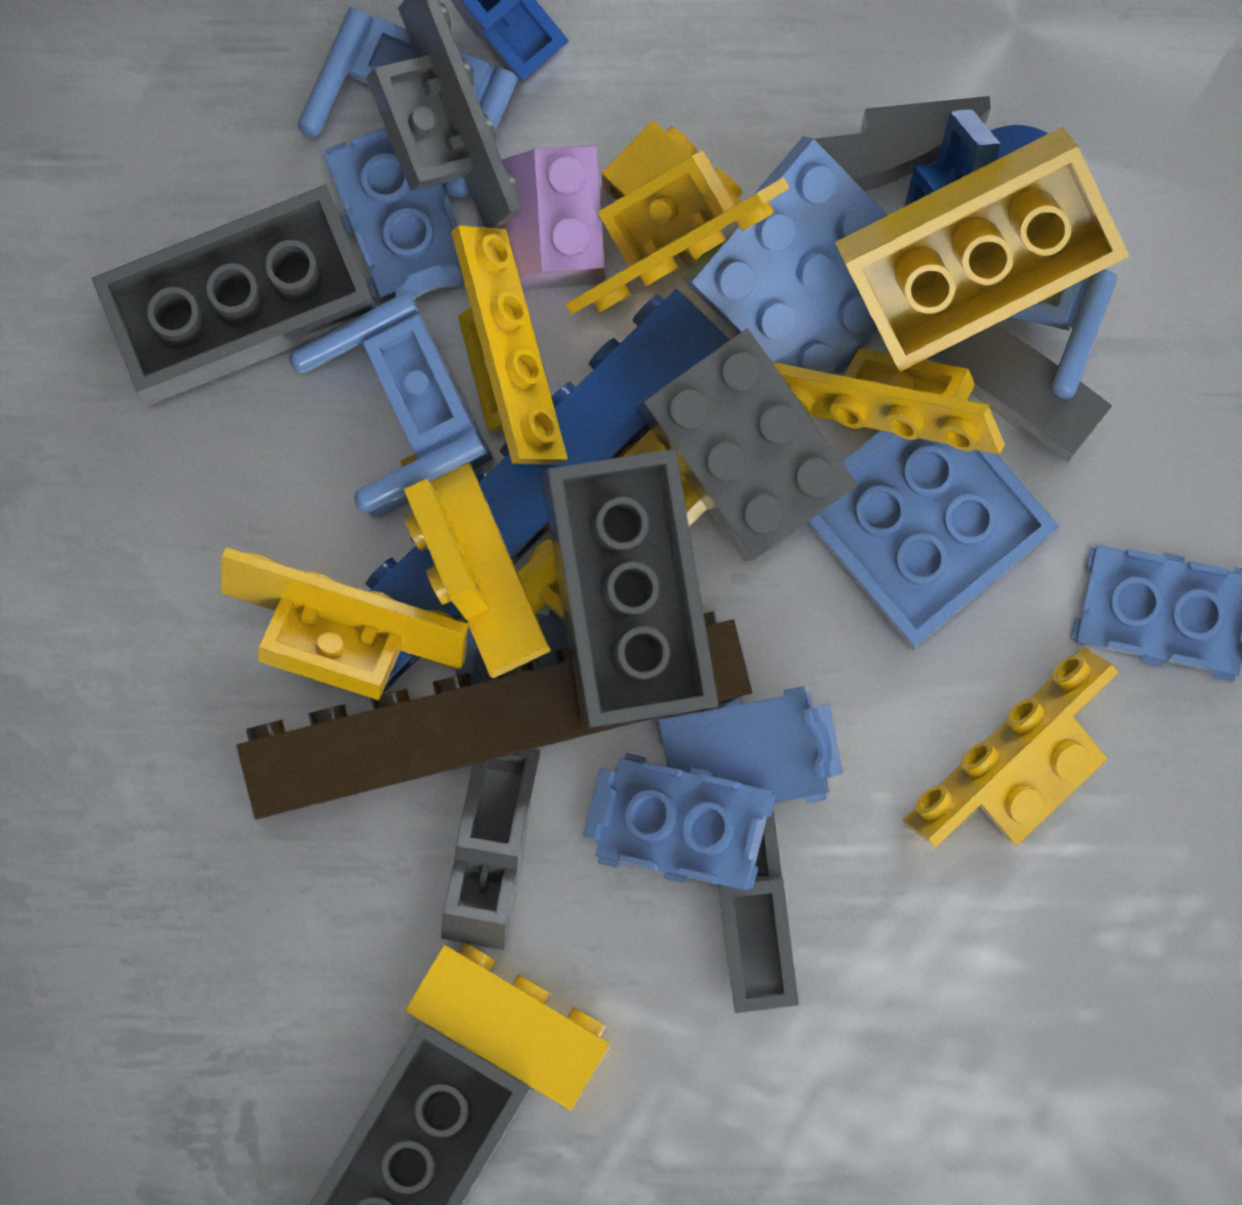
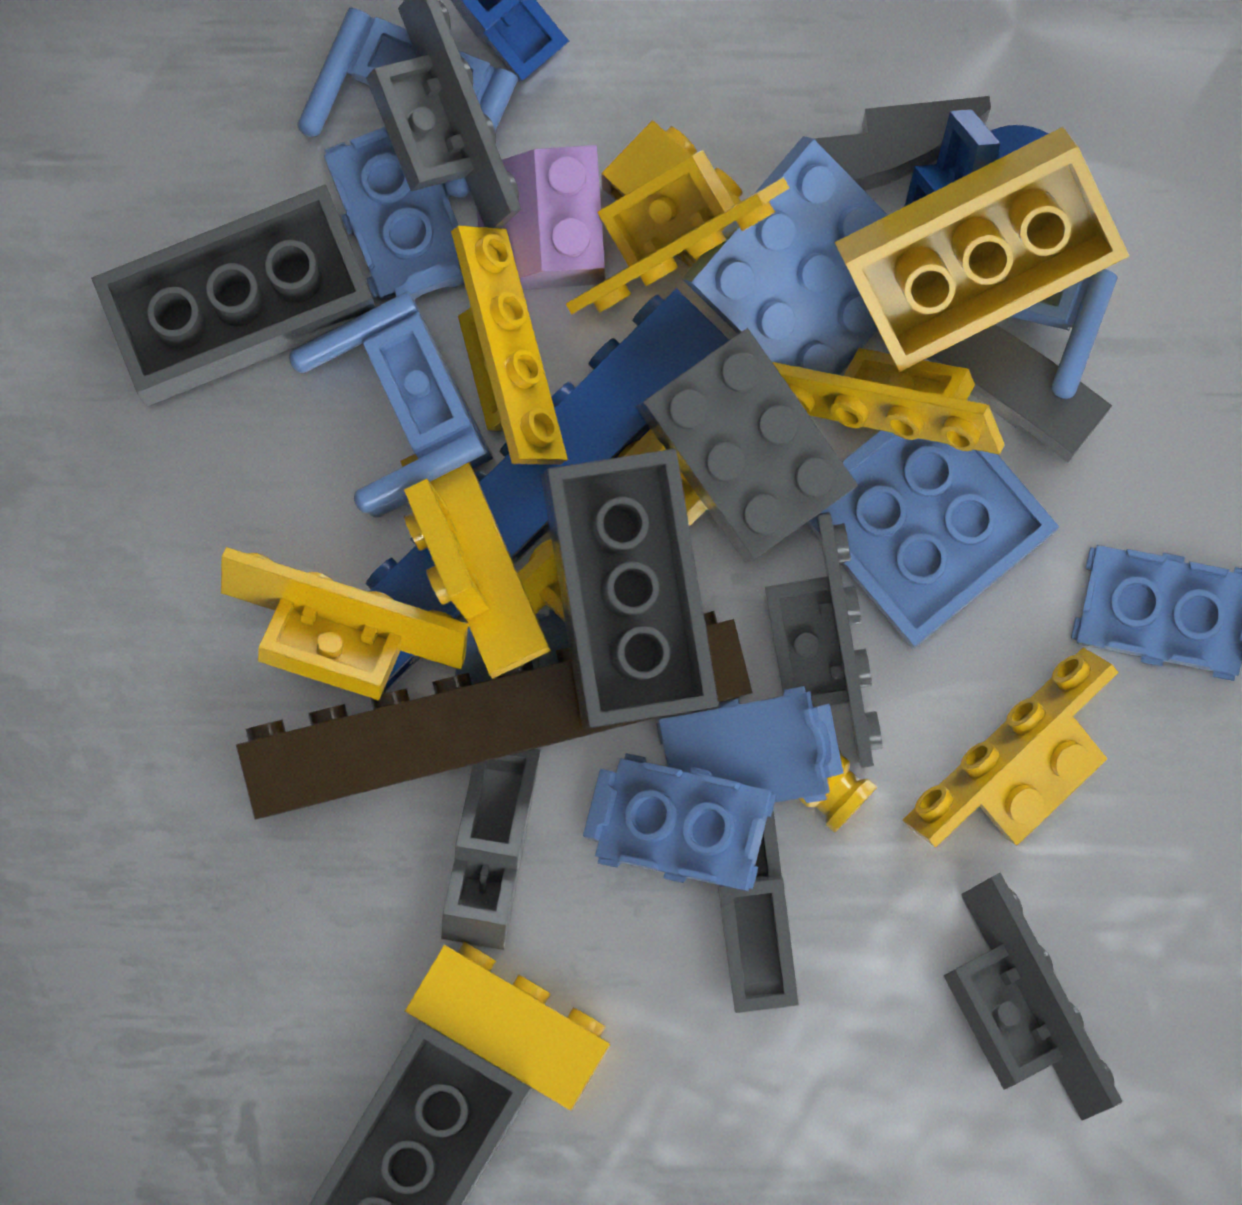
none -> dark grey bracket [765,512,883,768]
none -> yellow wheel [798,752,878,833]
none -> dark grey bracket [943,872,1123,1121]

